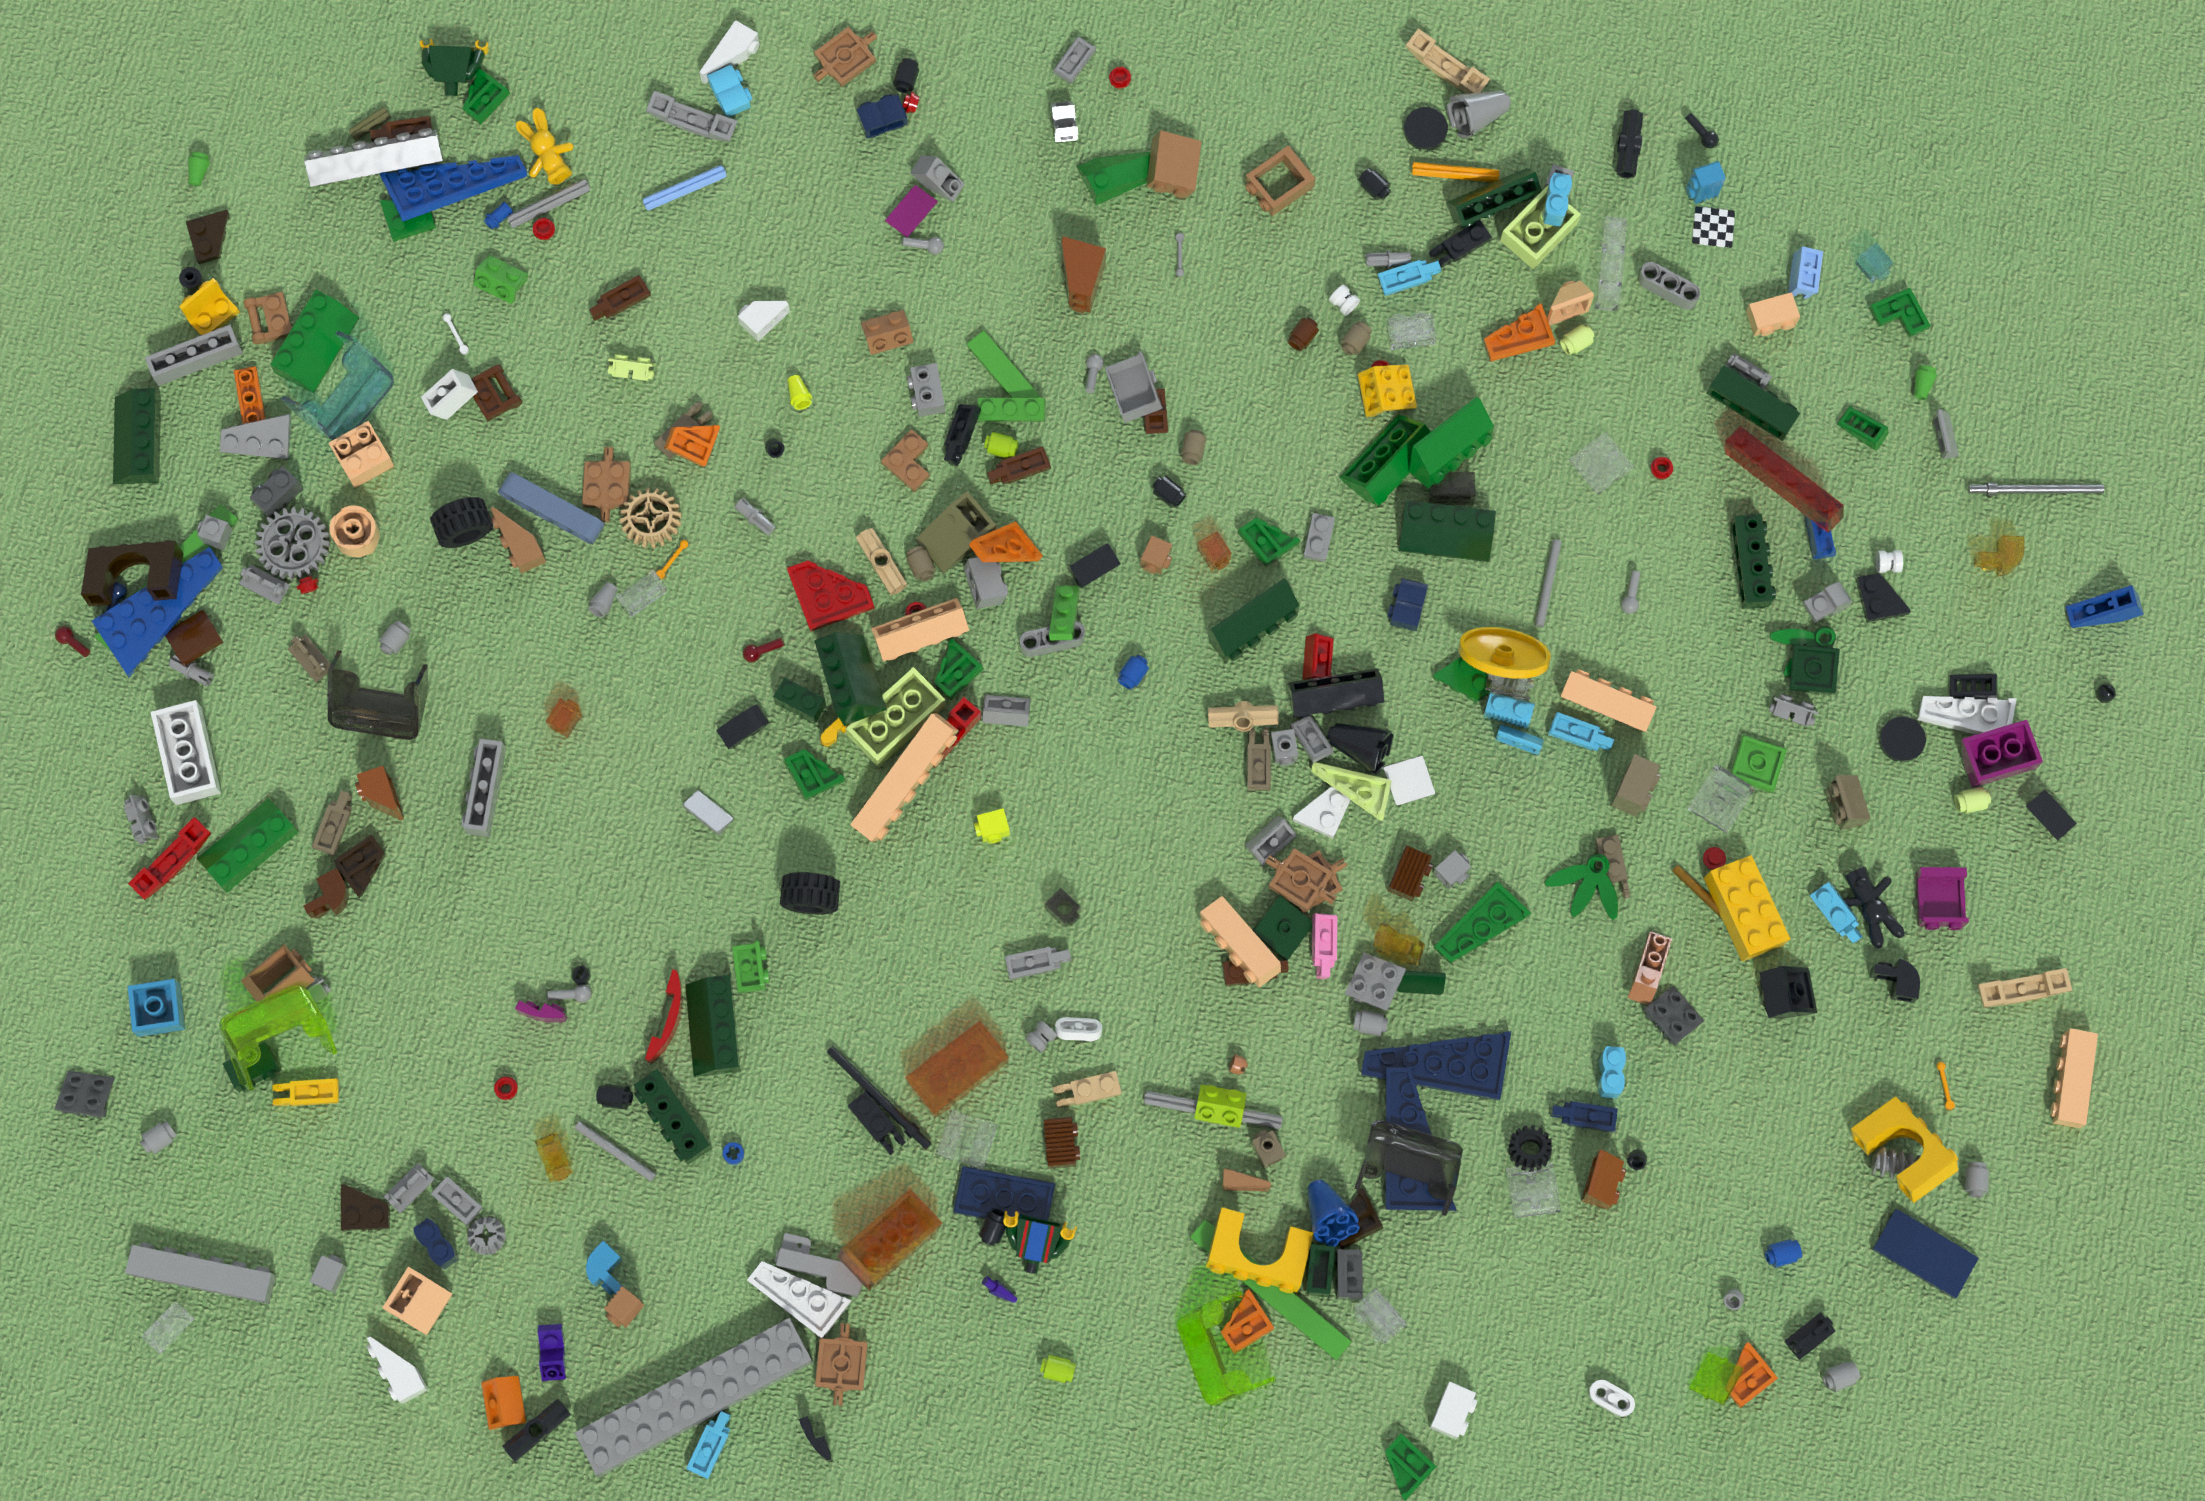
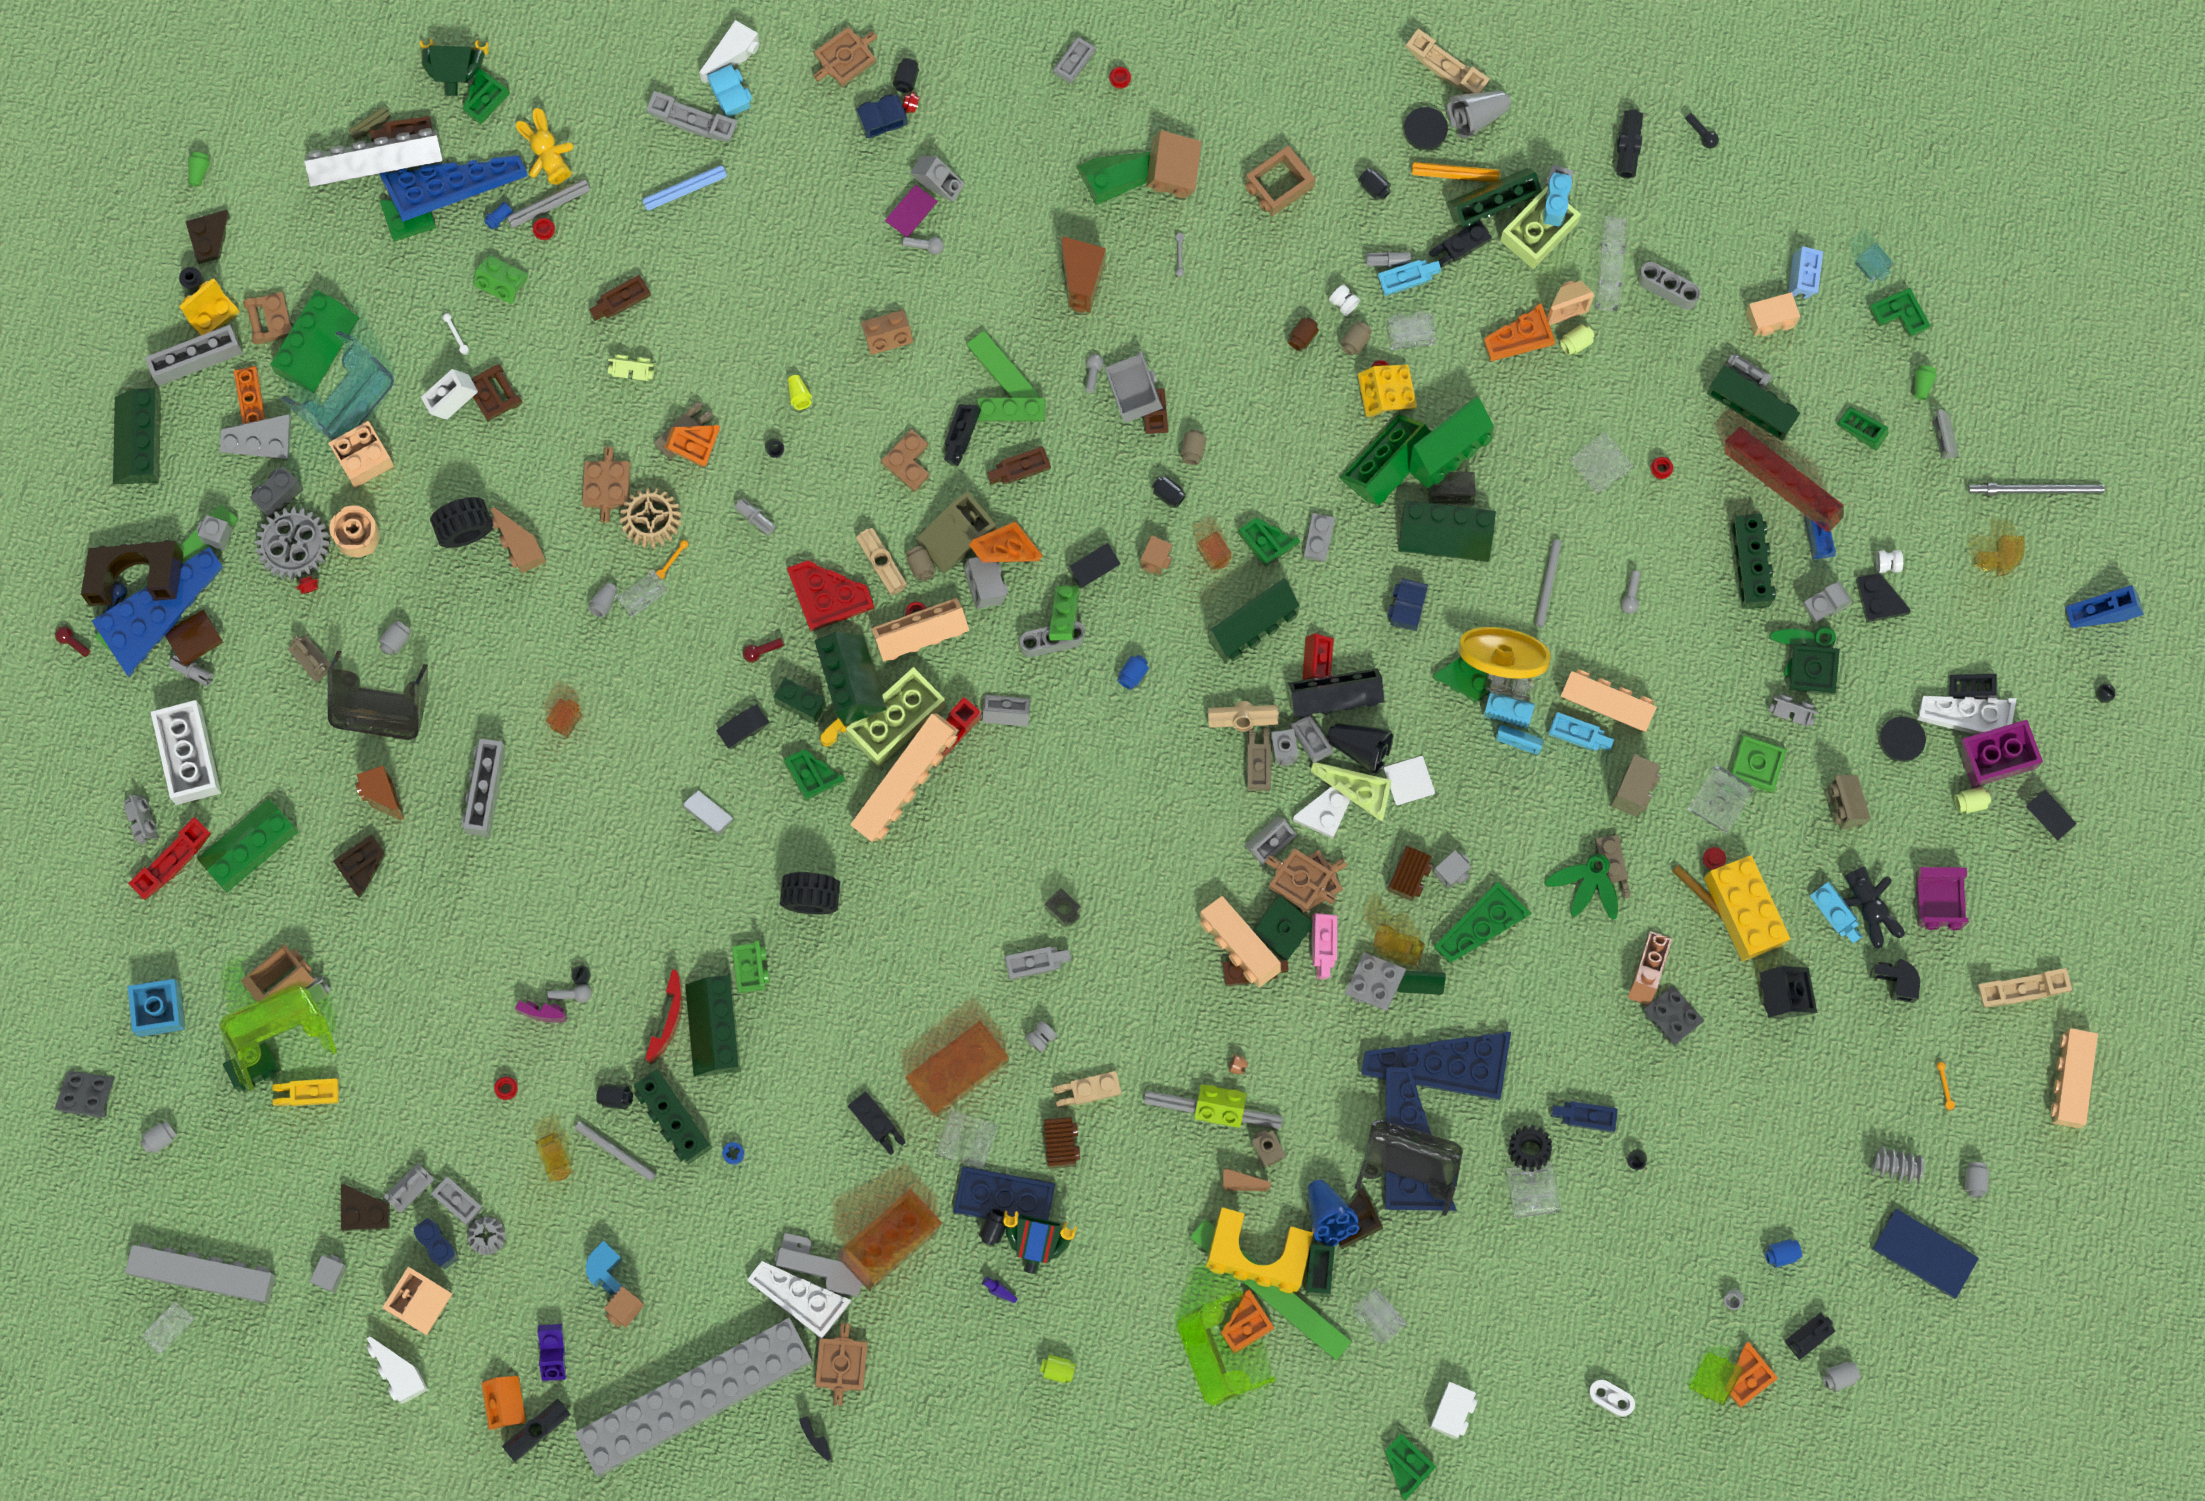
light grey hinge [239,565,290,605] -> none
reddish brown brick [303,868,349,918] -> none
dark tan hinge [312,790,352,856] -> none
sand blue beam [498,472,605,545] -> none
medium azure hinge [686,1411,731,1480] -> none
white slope [738,301,790,342] -> none
black bar [827,1046,932,1150] -> none
light grey brick [907,363,945,417] -> none
green wing [934,639,984,700] -> none
neon yellow brick [974,808,1010,844] -> none
lime brick [984,432,1019,459] -> none
brick [1051,101,1078,142] -> none
white plate [1055,1017,1102,1042] -> none
dark grey hinge [1336,1249,1363,1300] -> none
light grey brick [1353,1010,1388,1036] -> none
dark orange slope [1582,1150,1626,1210] -> none
medium azure brick [1598,1046,1626,1099] -> none
dark azure brick [1686,161,1726,204] -> none
sticker [1692,207,1735,248] -> none
yellow arch [1851,1096,1958,1203] -> none

